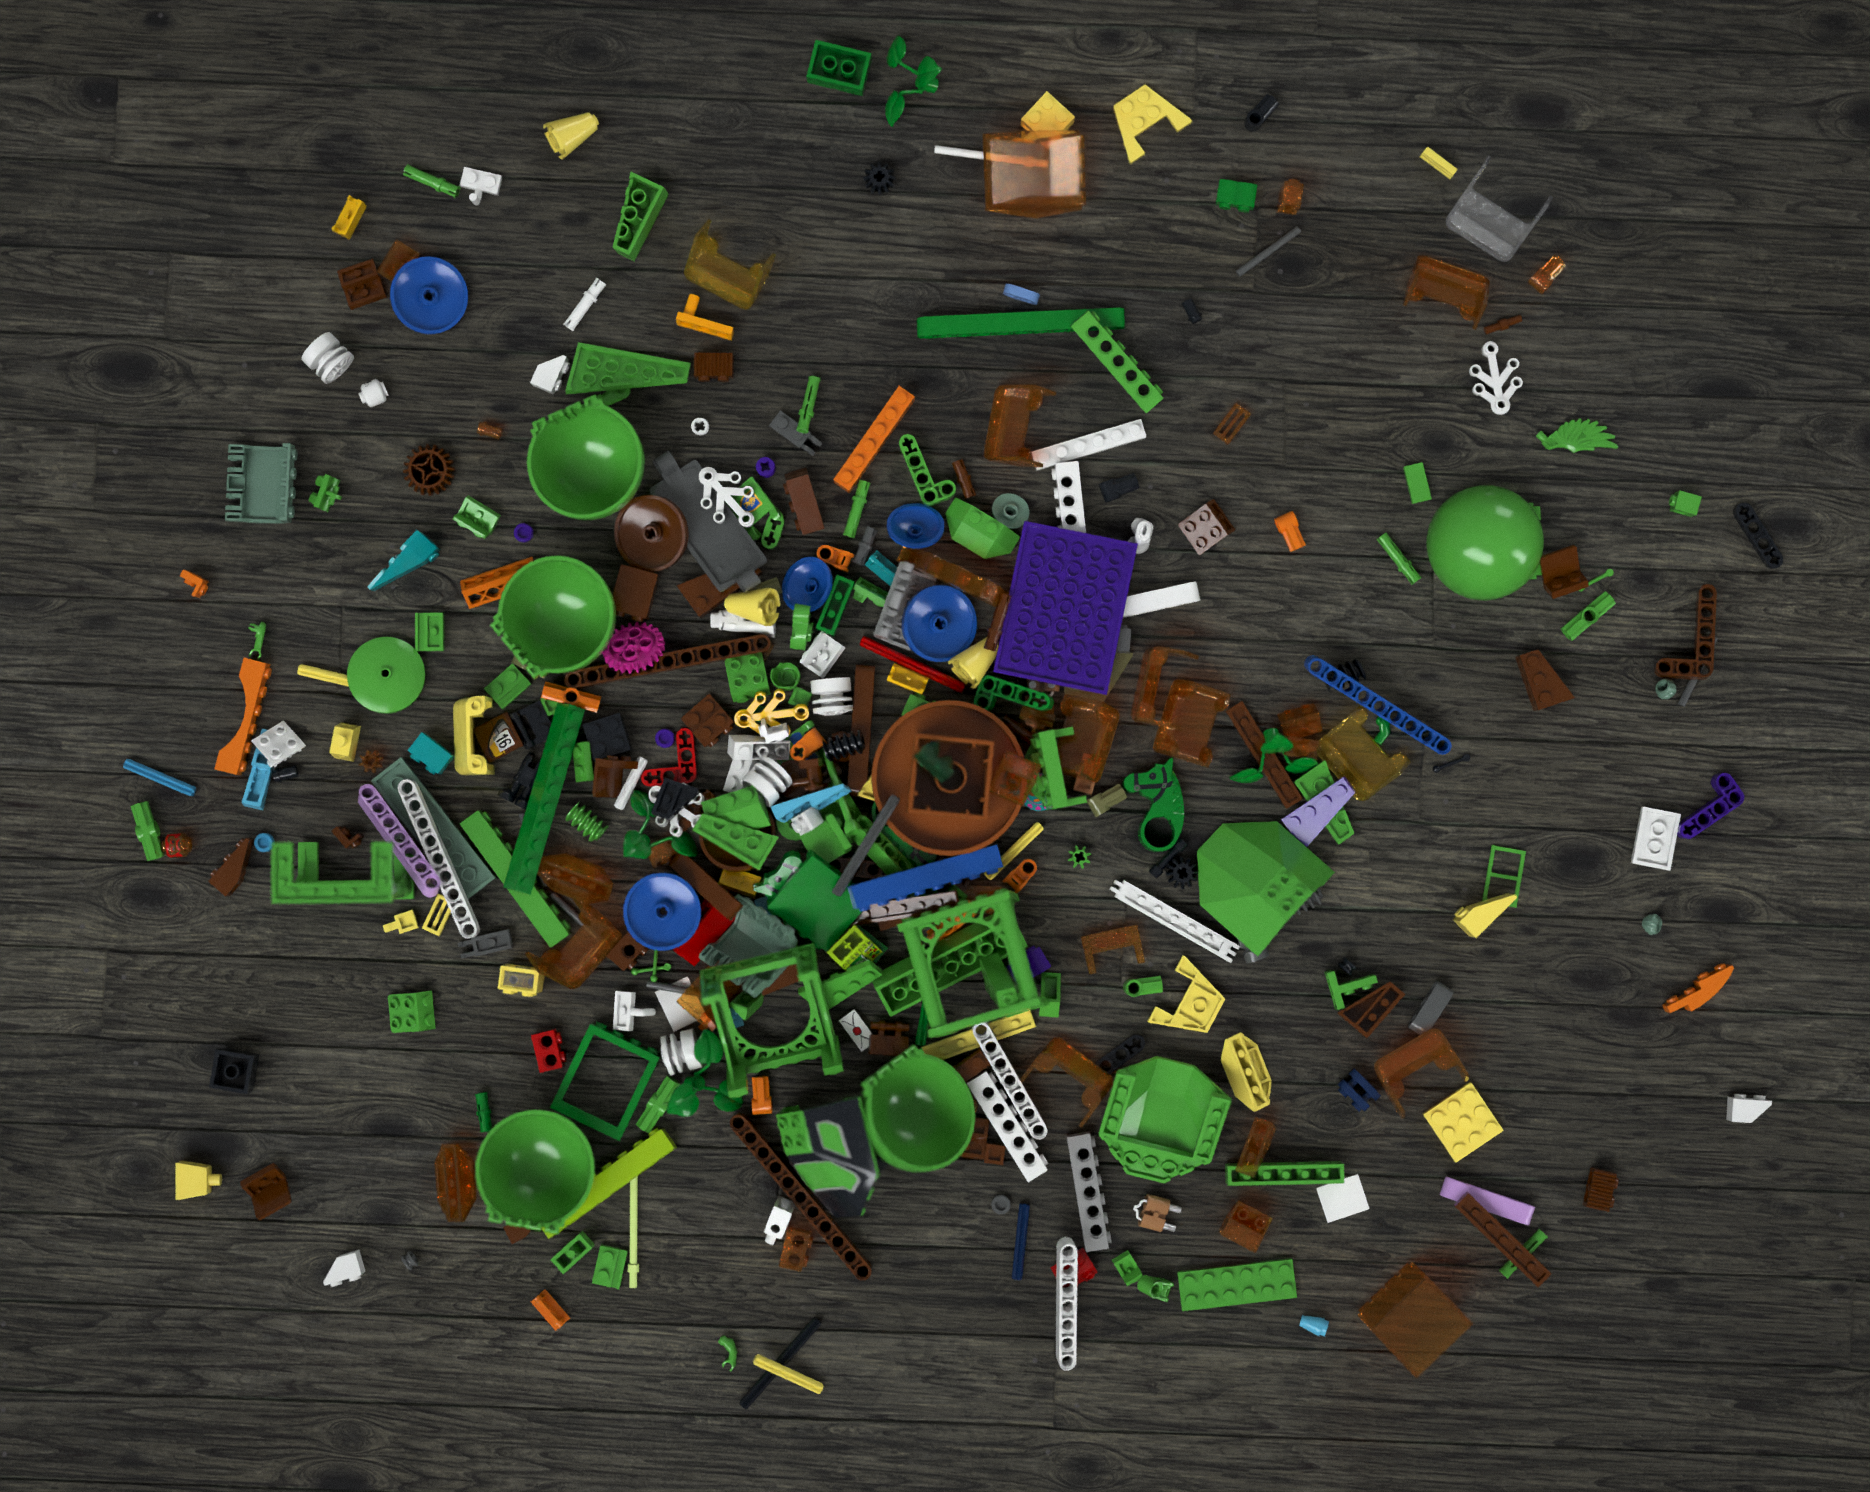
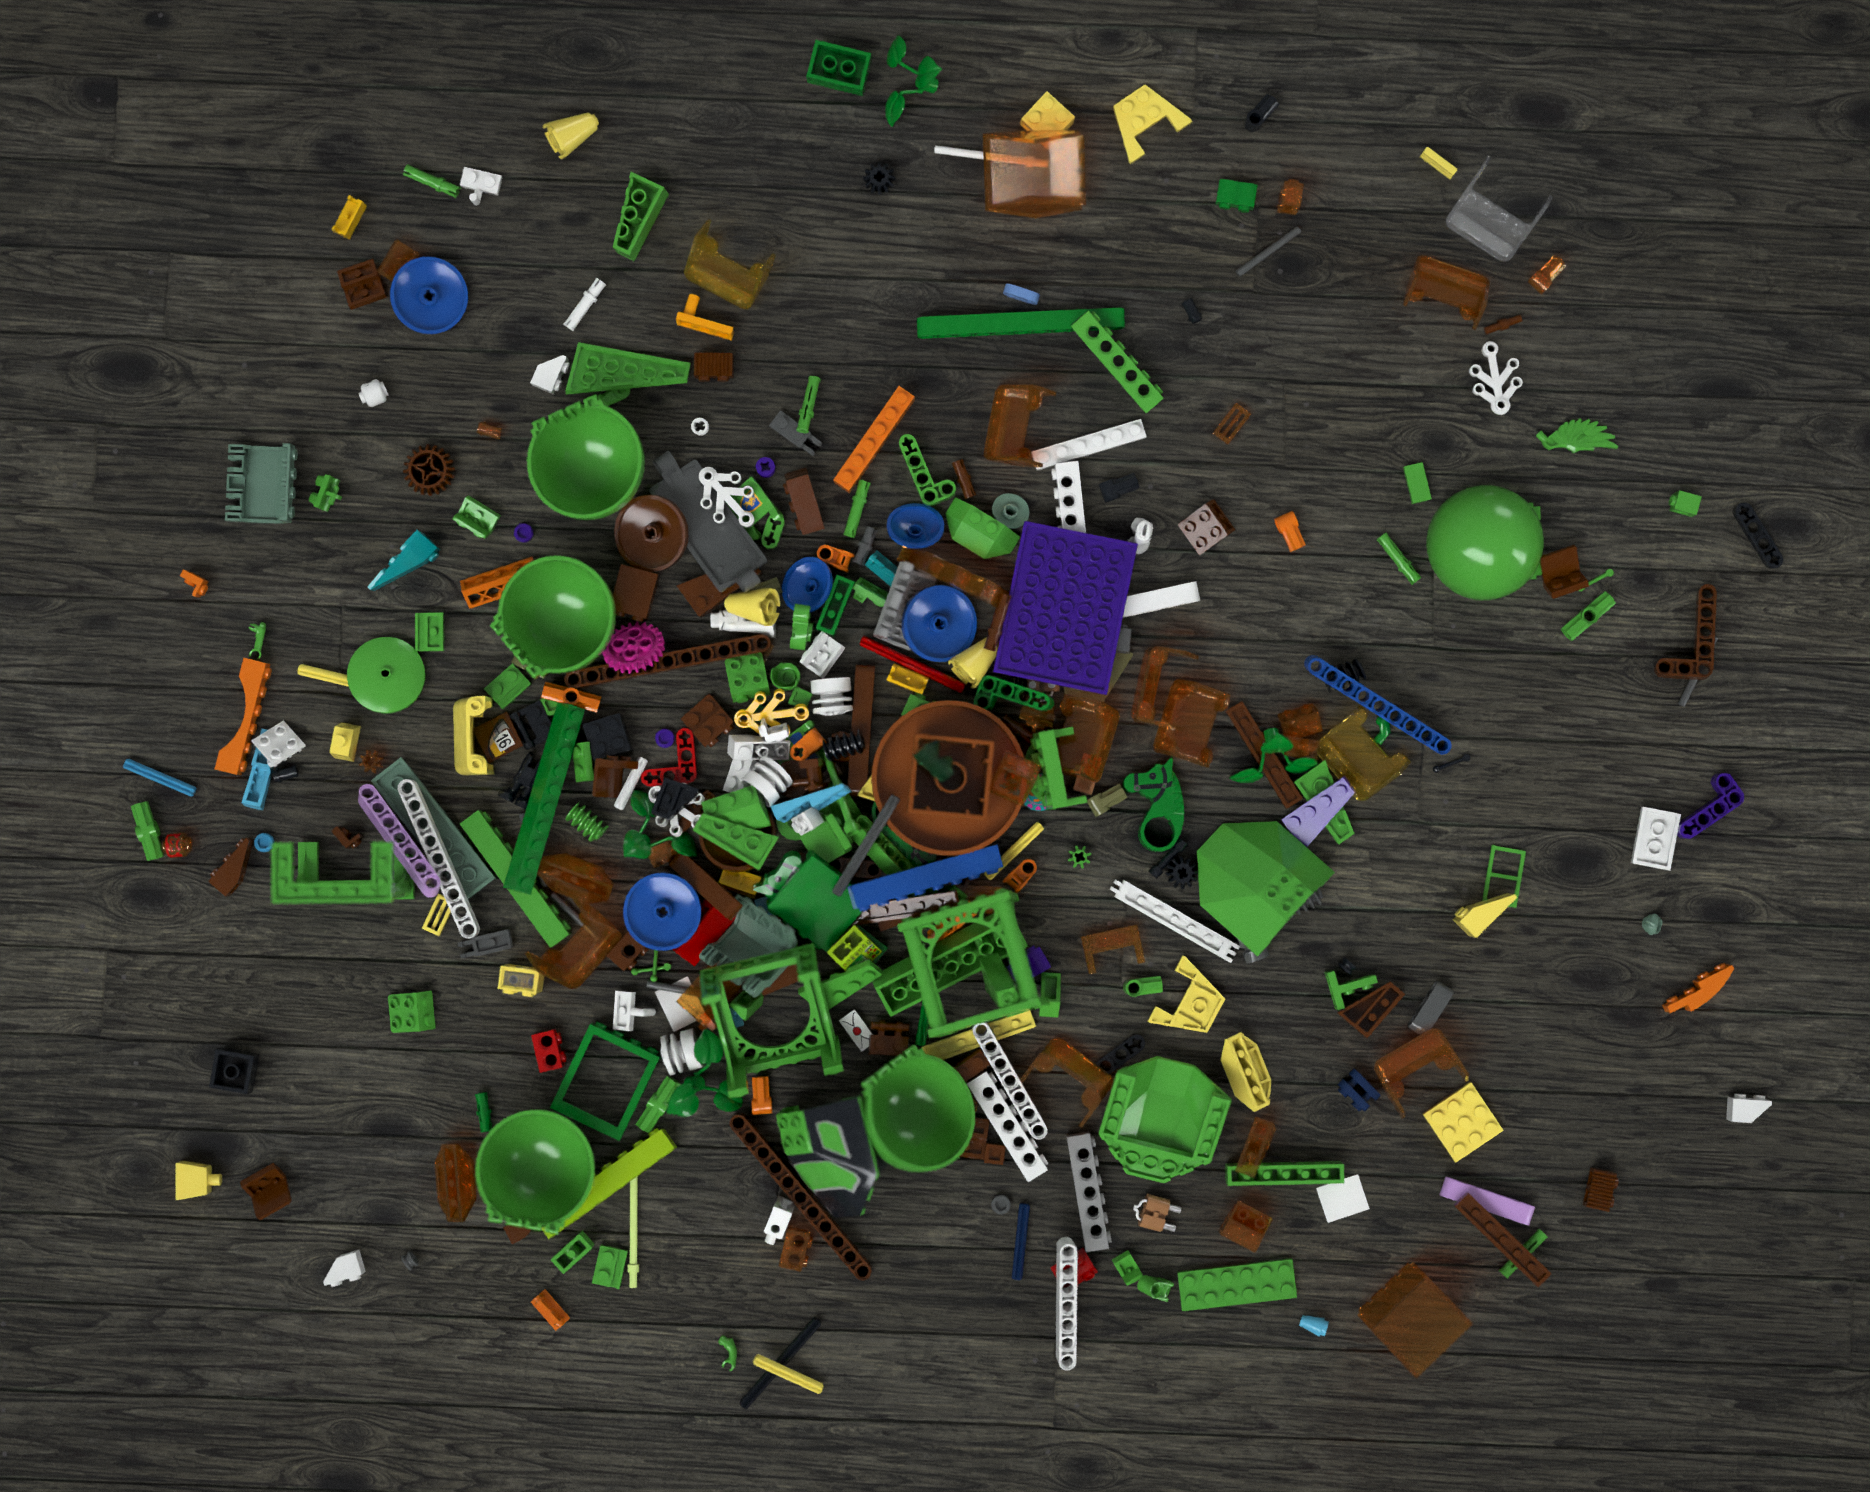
white wheel [301,332,354,384] -> none
light yellow plate [383,910,419,934] -> none
teal brick [407,732,454,775] -> none
reddish brown wedge [1515,649,1575,711] -> none
sand green piece [1656,679,1677,699] -> none

